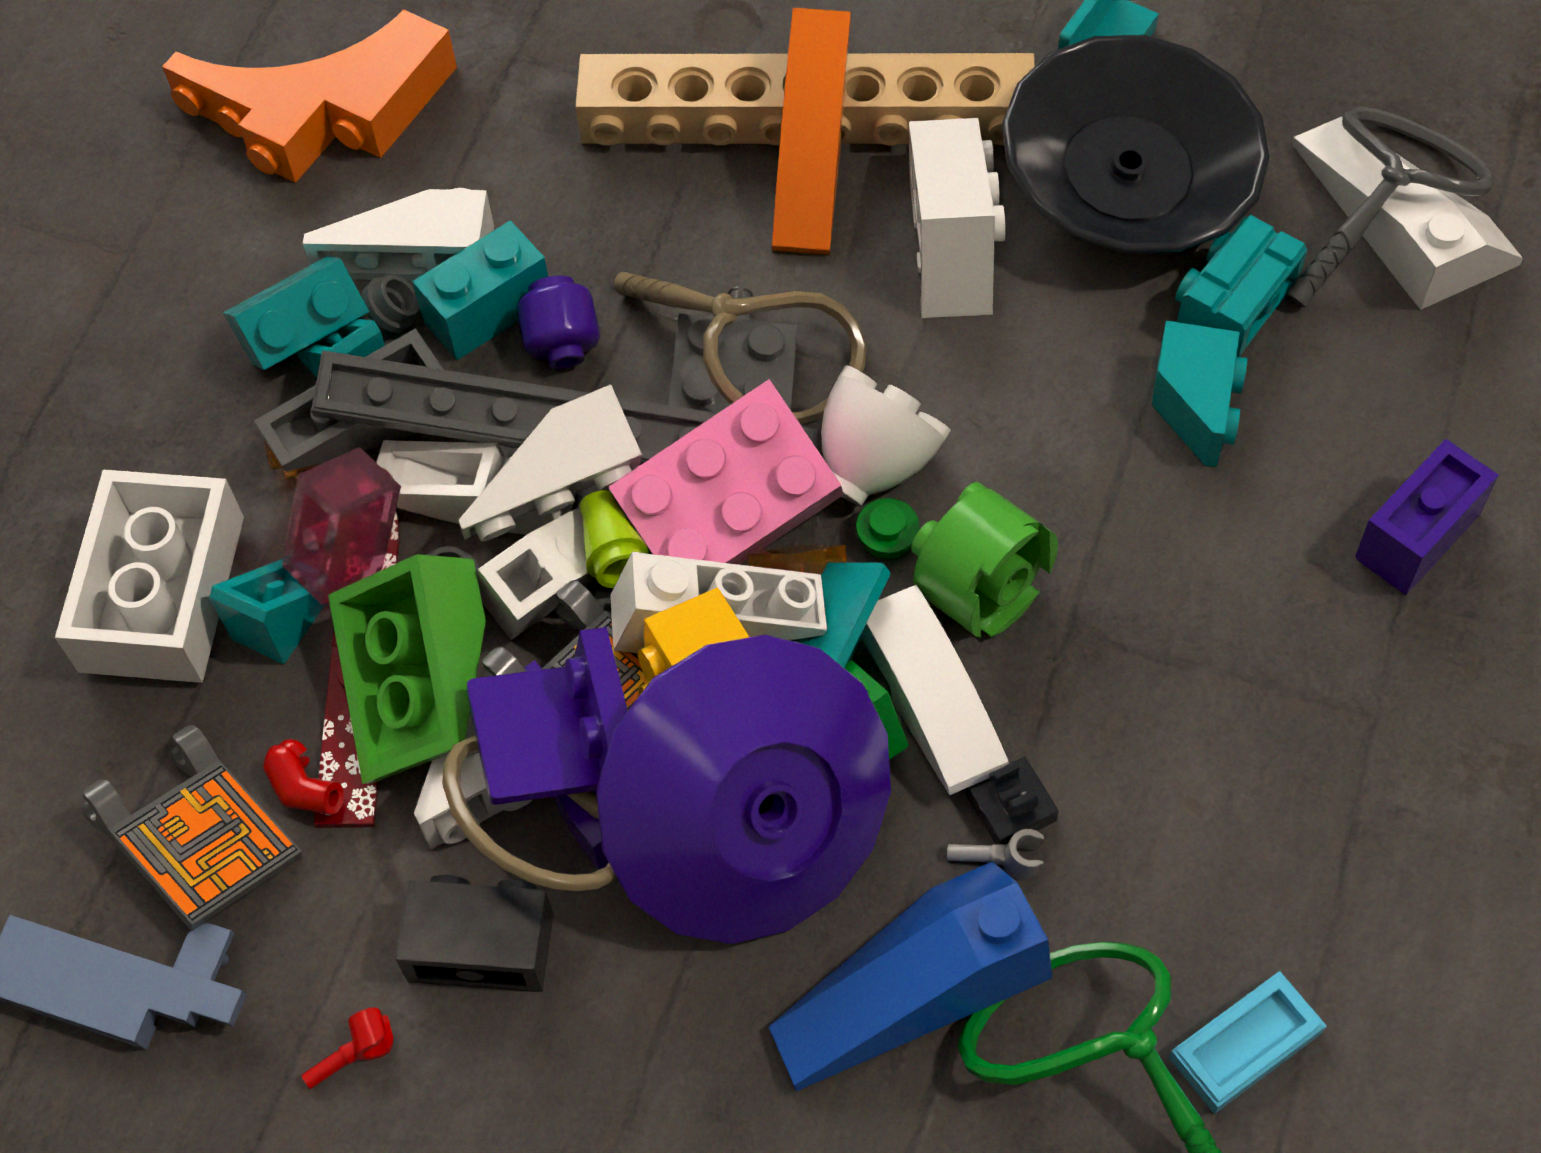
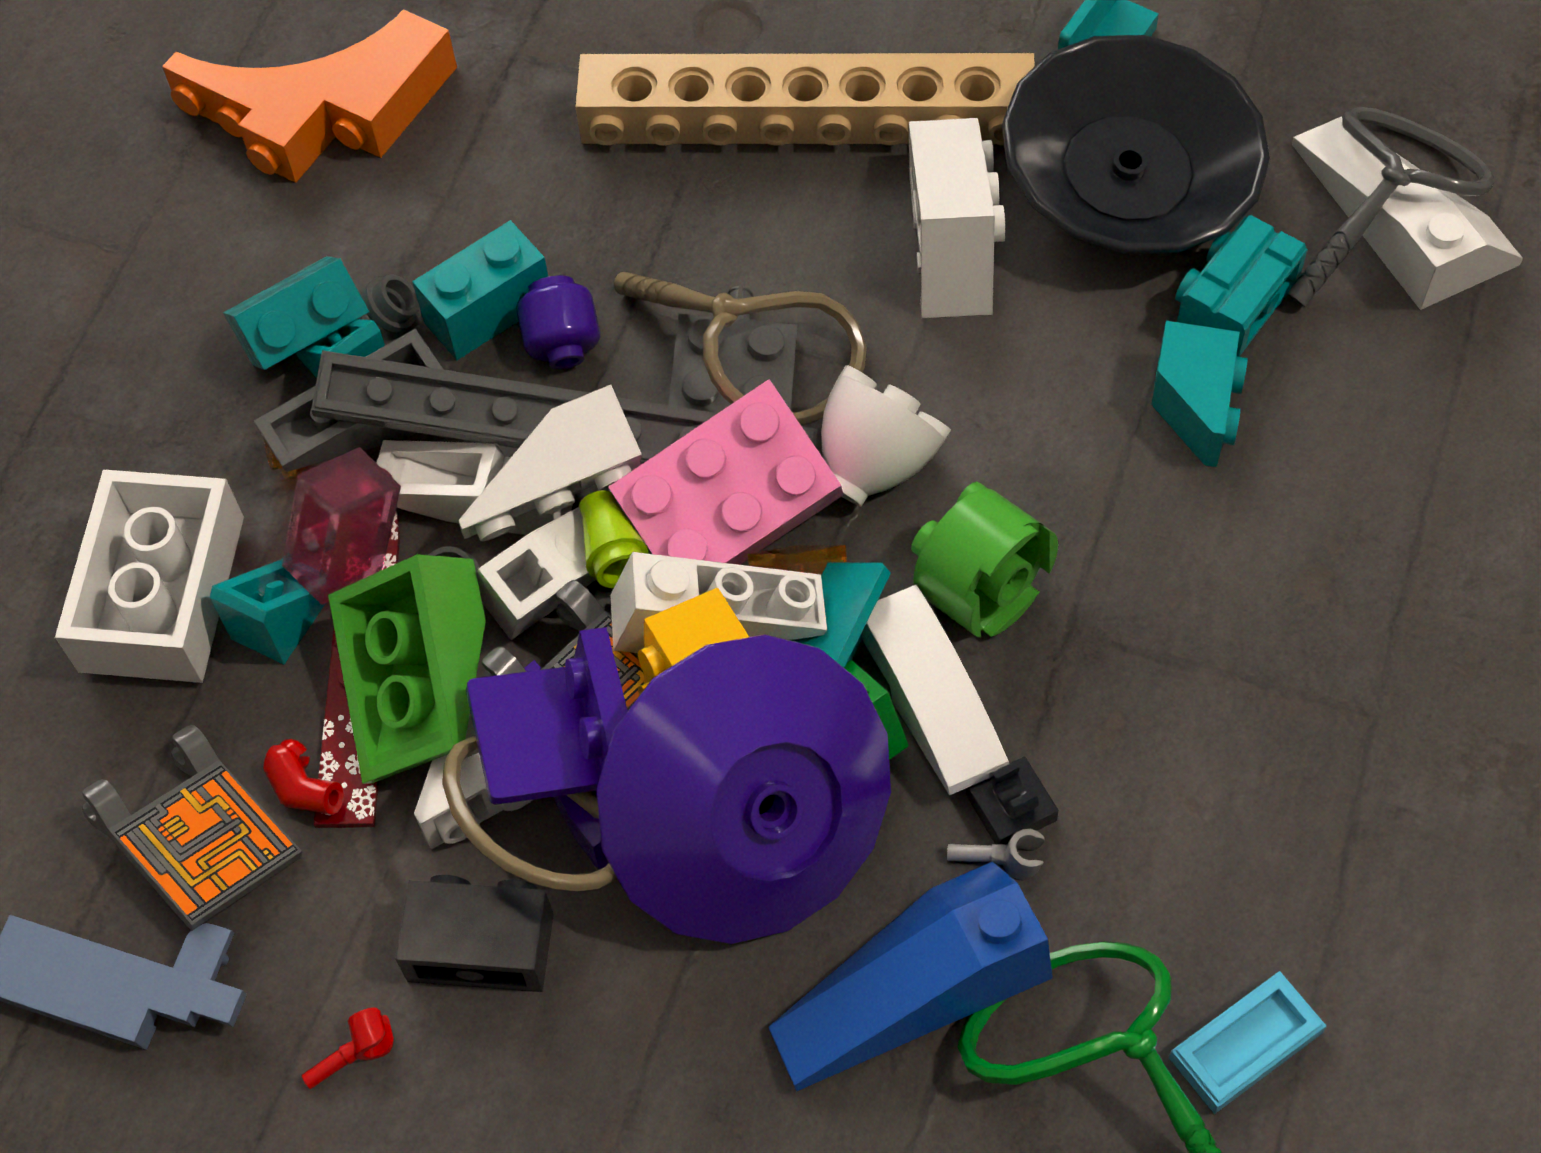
white slope [303,188,494,281] -> none
orange slope [772,8,851,255] -> none
green plate [856,498,919,559] -> none
dark purple panel [1355,439,1499,595] -> none

